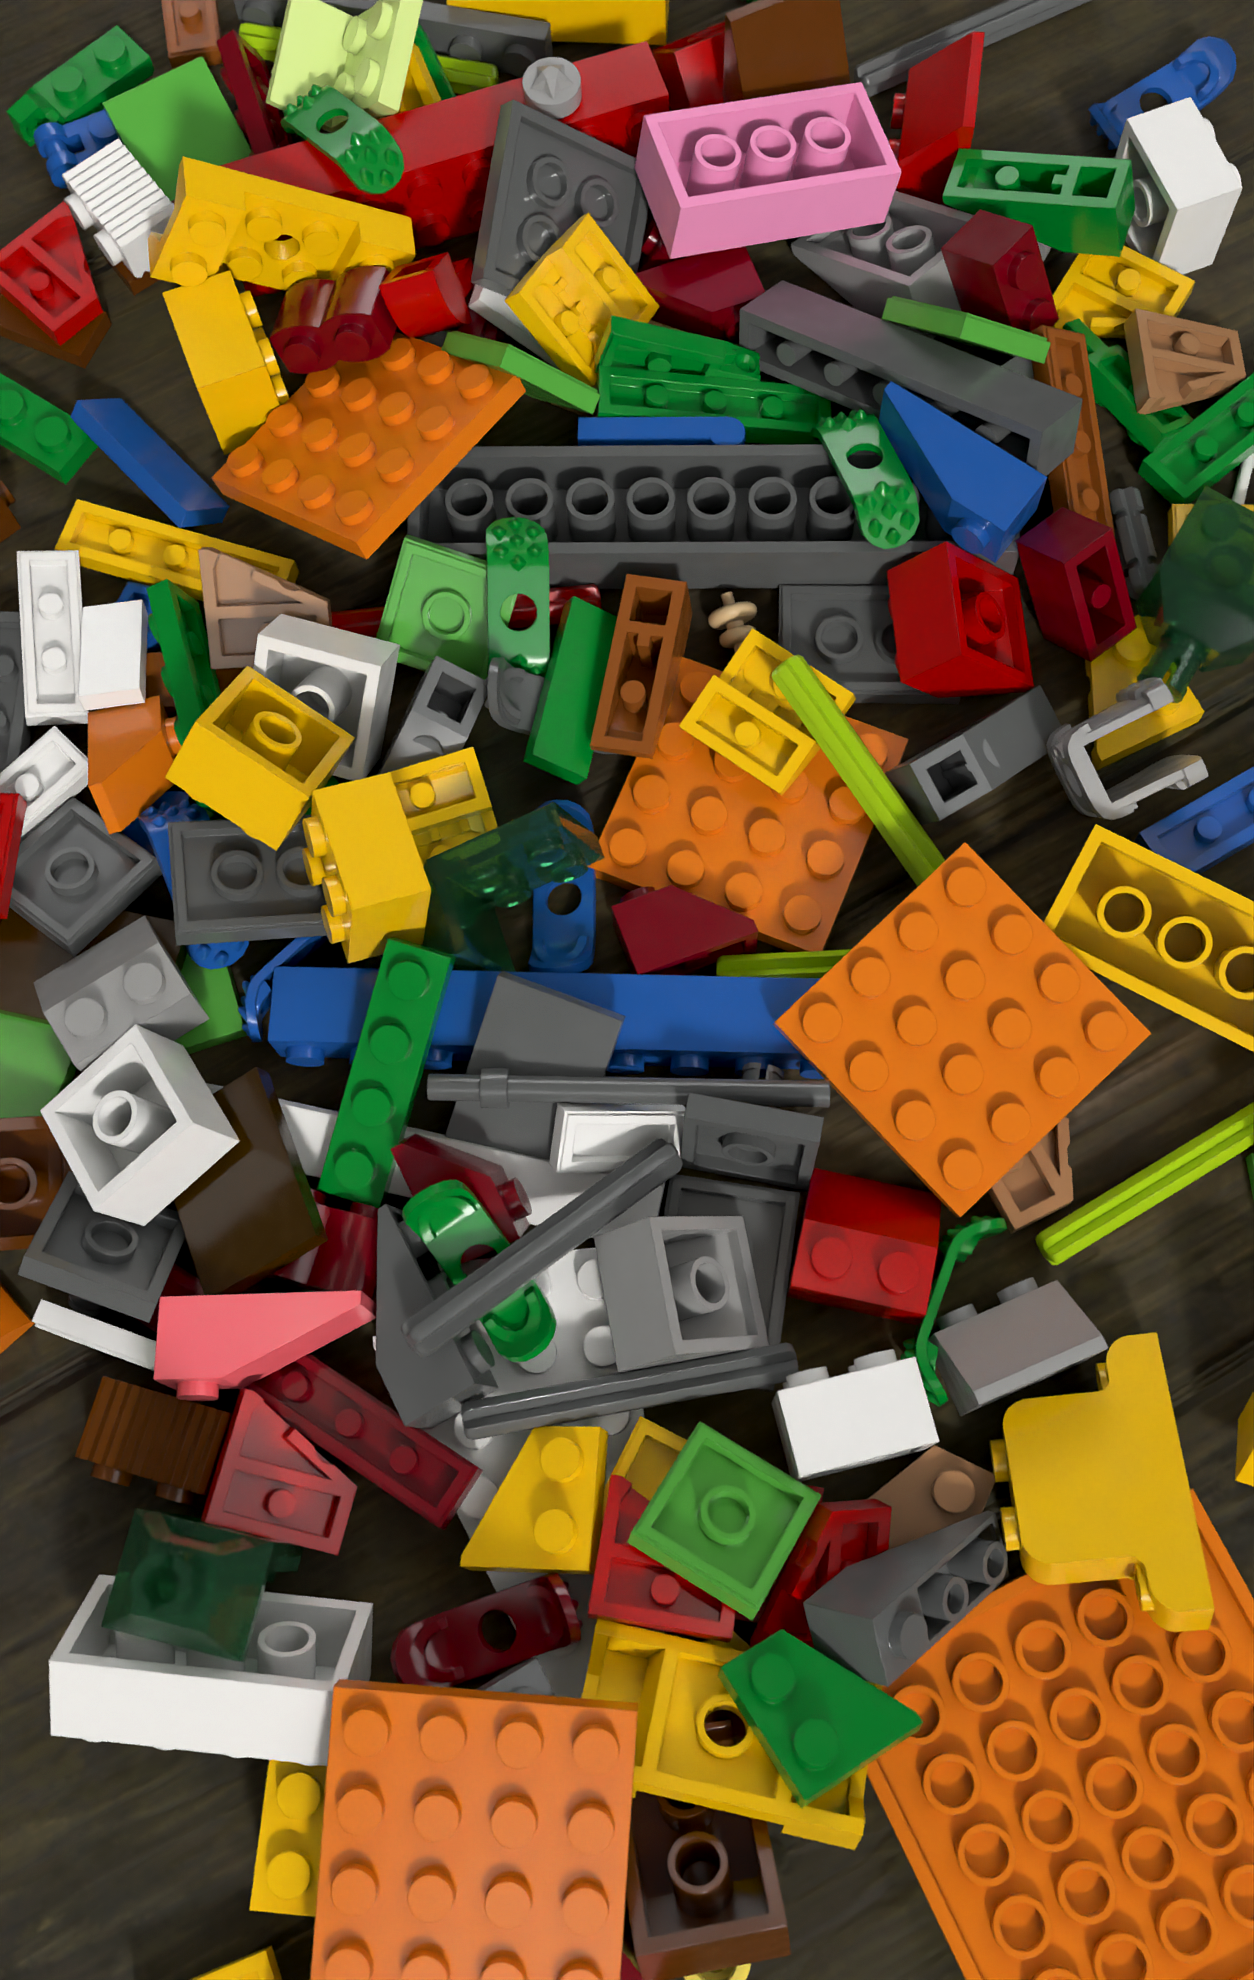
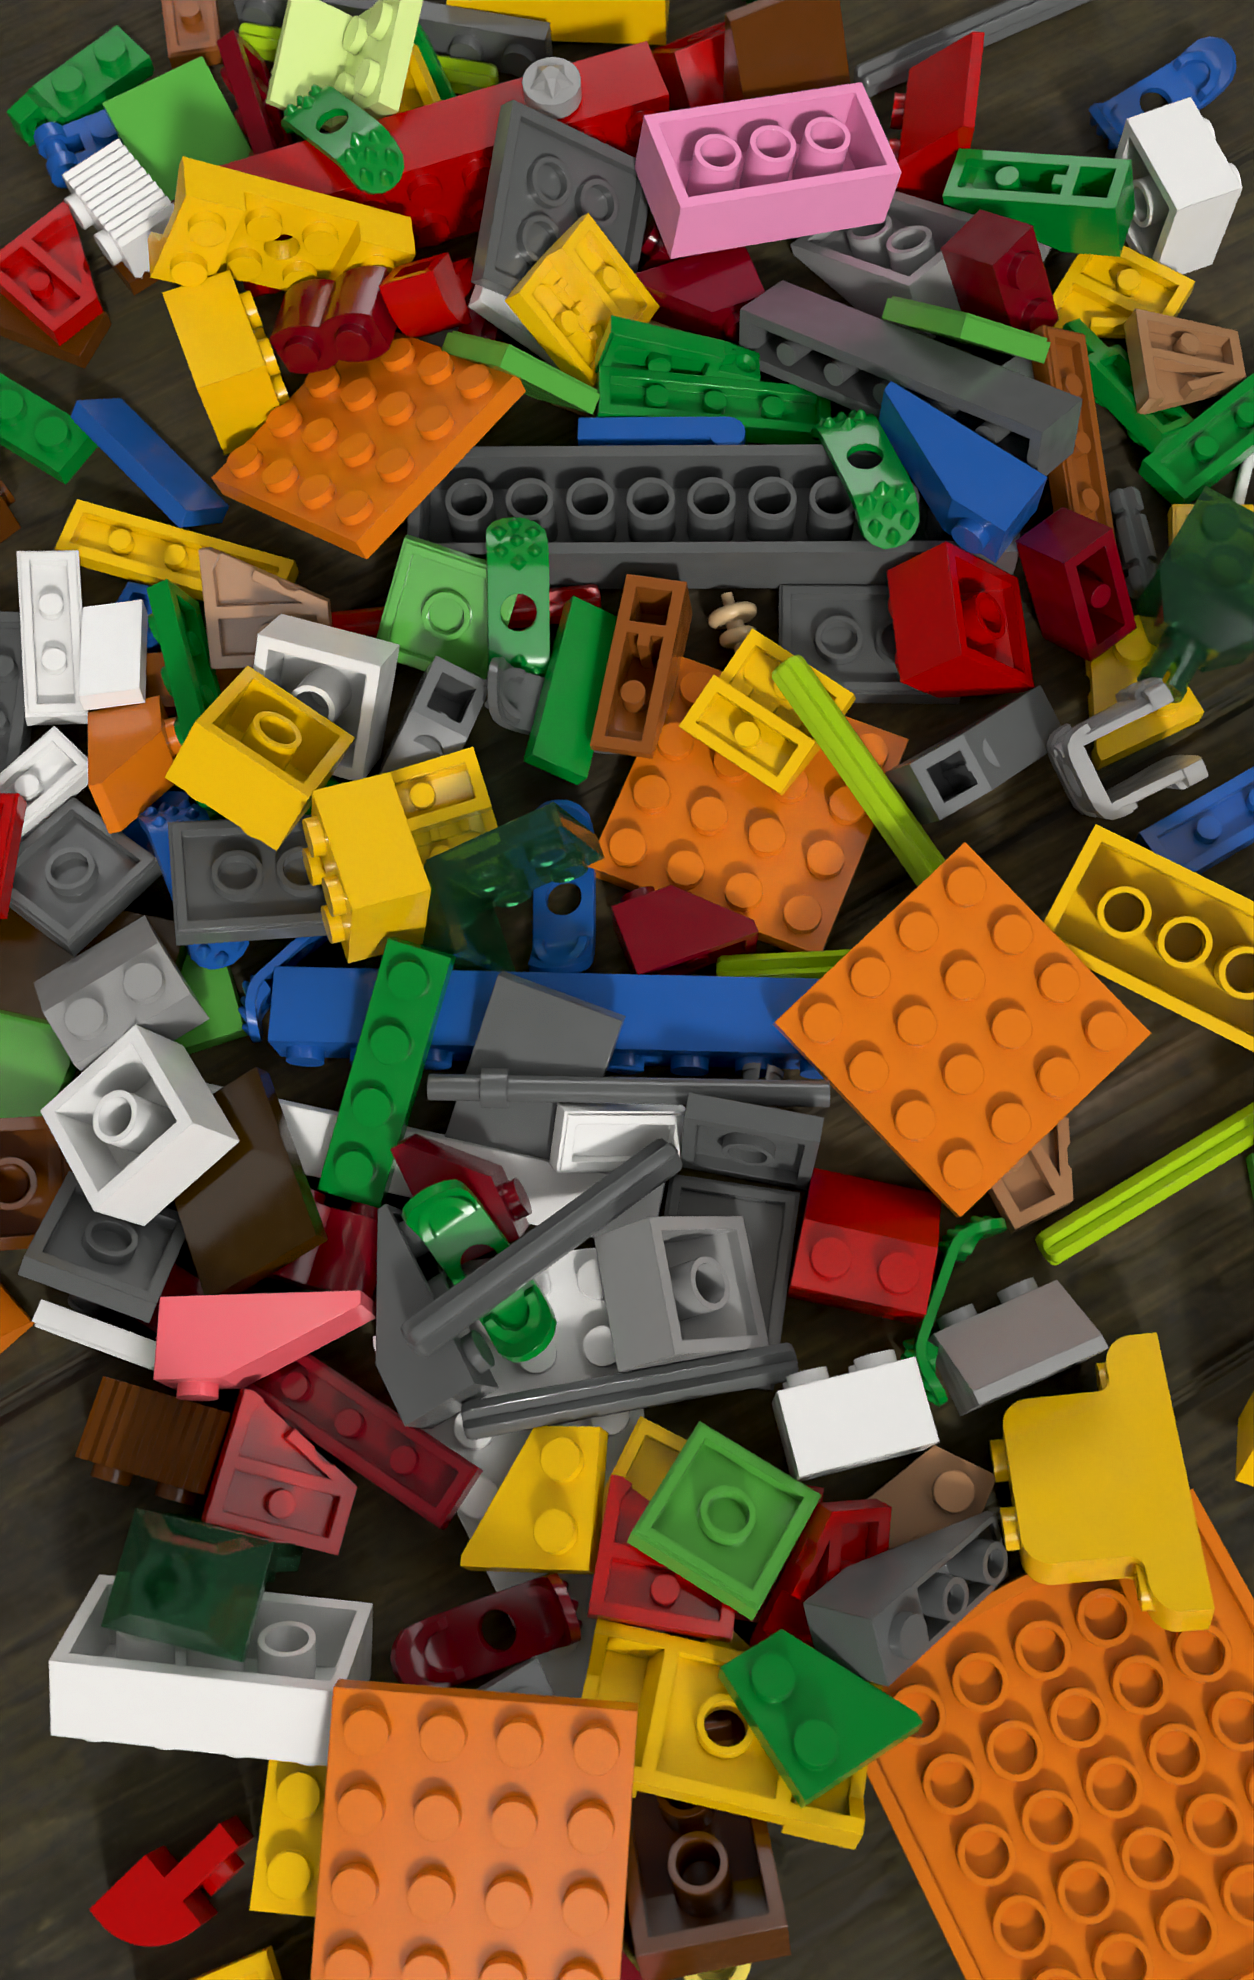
none -> red brick [89,1815,254,1946]

